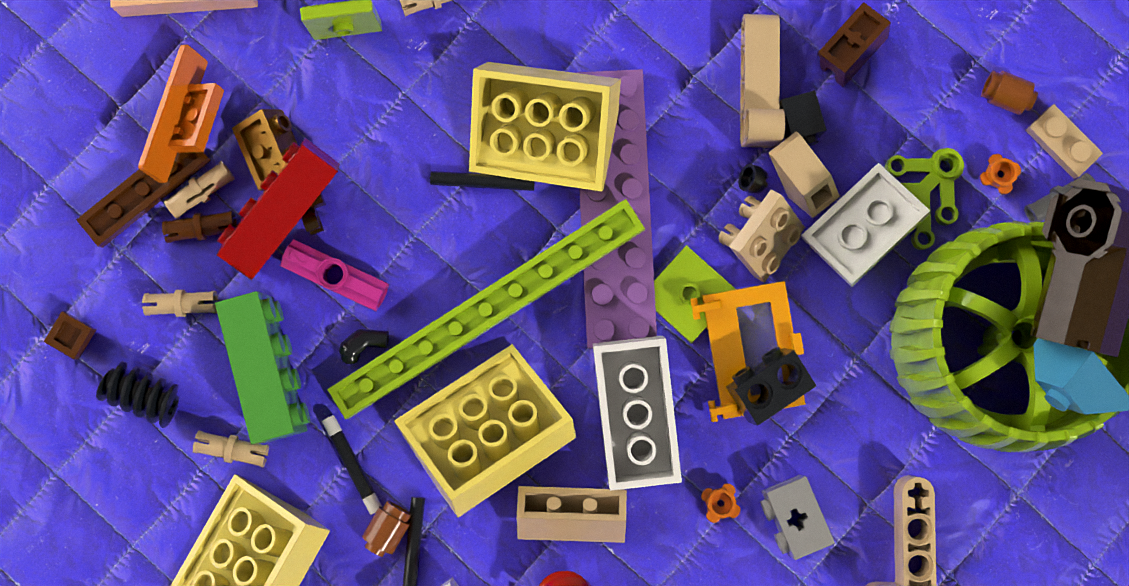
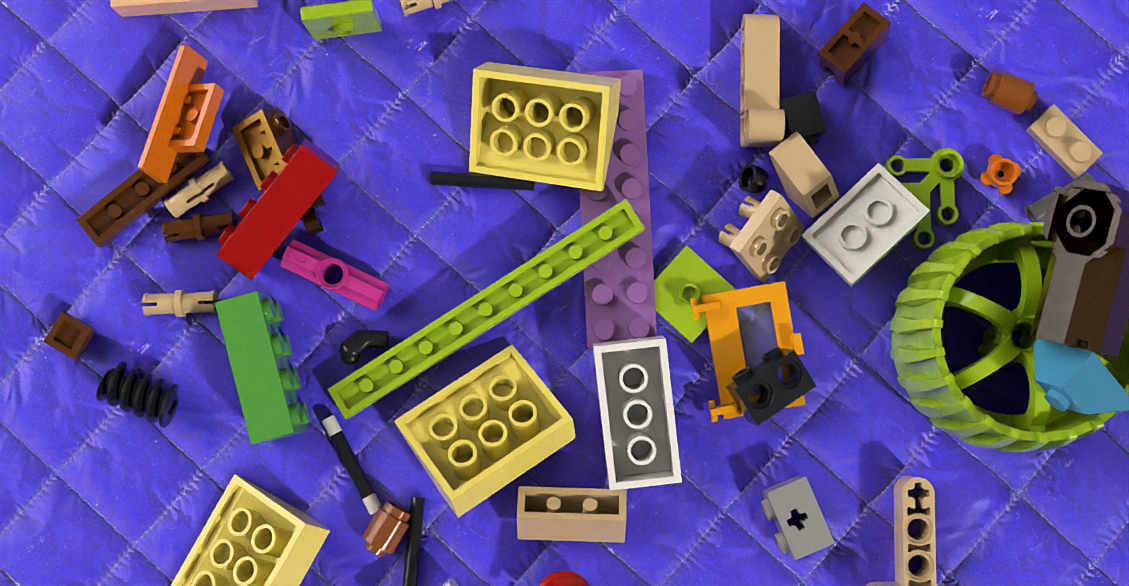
tan pin [193,430,269,467] -> none
orange plate [701,483,740,523] -> none

